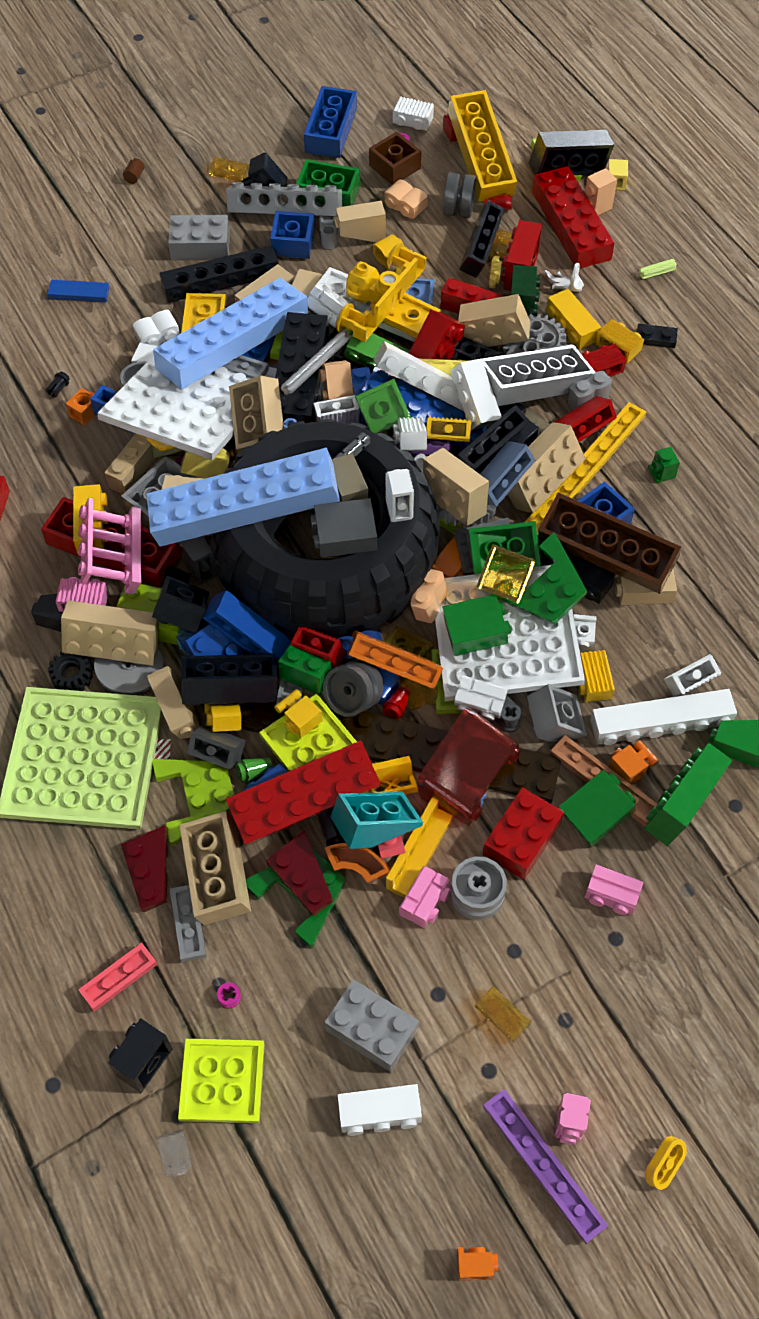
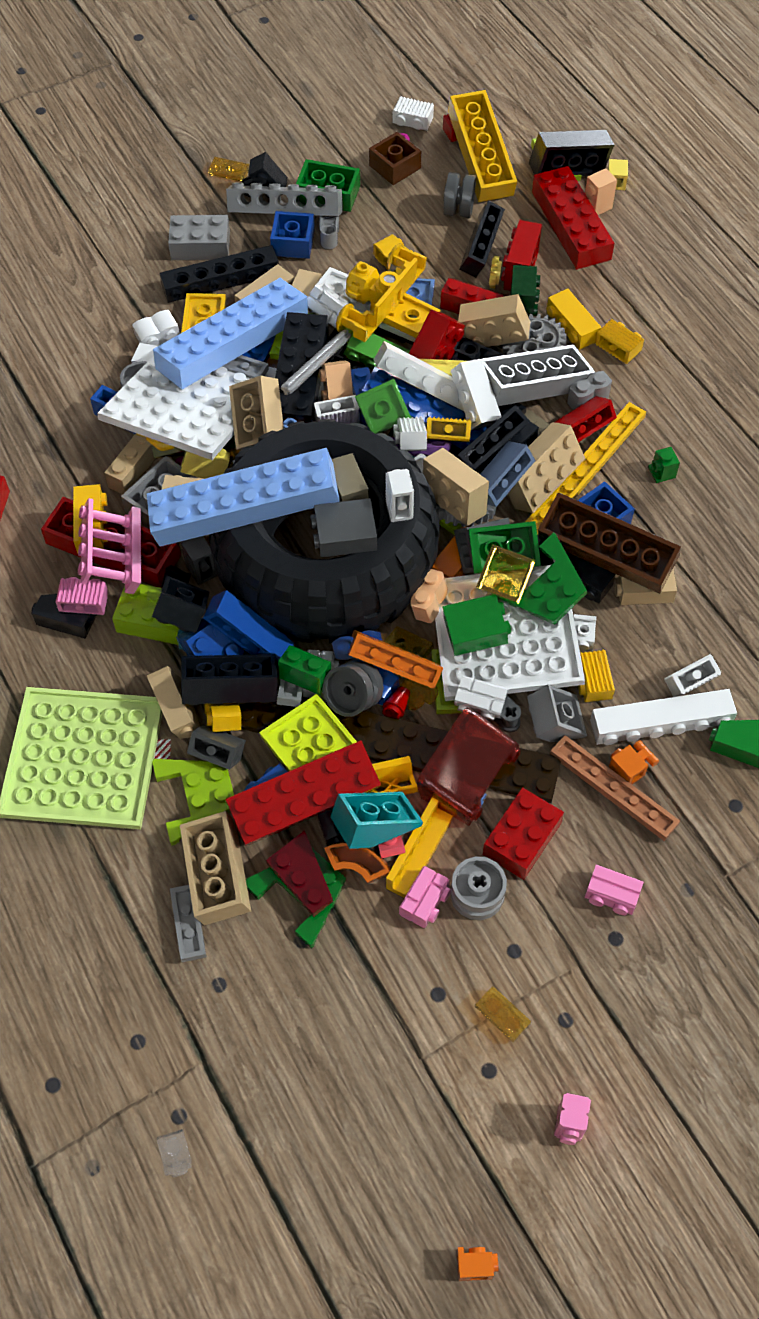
black pin [46,371,70,398] -> none
blue tile [48,280,110,302] -> none
black tyre [48,652,93,691] -> none
tan brick [61,600,159,666] -> none
orange brick [65,388,95,426] -> none
coral plate [78,943,158,1012] -> none
light grey piece [94,649,163,695] -> none
black brick [108,1018,173,1093] -> none
dark red wing [121,825,168,912] -> none
reddish brown piece [123,158,145,184] -> none
neon yellow plate [178,1039,265,1123] -> none
dark pink bush [217,982,241,1009] -> none
bright green cone [236,757,273,782] -> none
yellow brick [274,689,323,739] -> none
red brick [291,627,346,669] -> none
blue brick [304,86,357,158] -> none
light grey brick [324,979,419,1073] -> none
tan slope [333,201,386,242] -> none
dark grey axle [334,432,370,458] -> none
white brick [338,1084,422,1136] -> none
light nougat brick [384,180,428,219] -> none
medium lavender plate [483,1089,608,1245] -> none
red cone [485,193,512,212] -> none
clear yellow plate [488,230,513,265] -> none
white piece [544,263,584,292] -> none
green brick [559,769,637,847] -> none
red brick [581,343,626,377] -> none
black plate [637,323,678,348] -> none
yellowish green axle [639,259,677,279] -> none
green brick [643,743,732,847] -> none
yellow plate [645,1136,687,1190] -> none

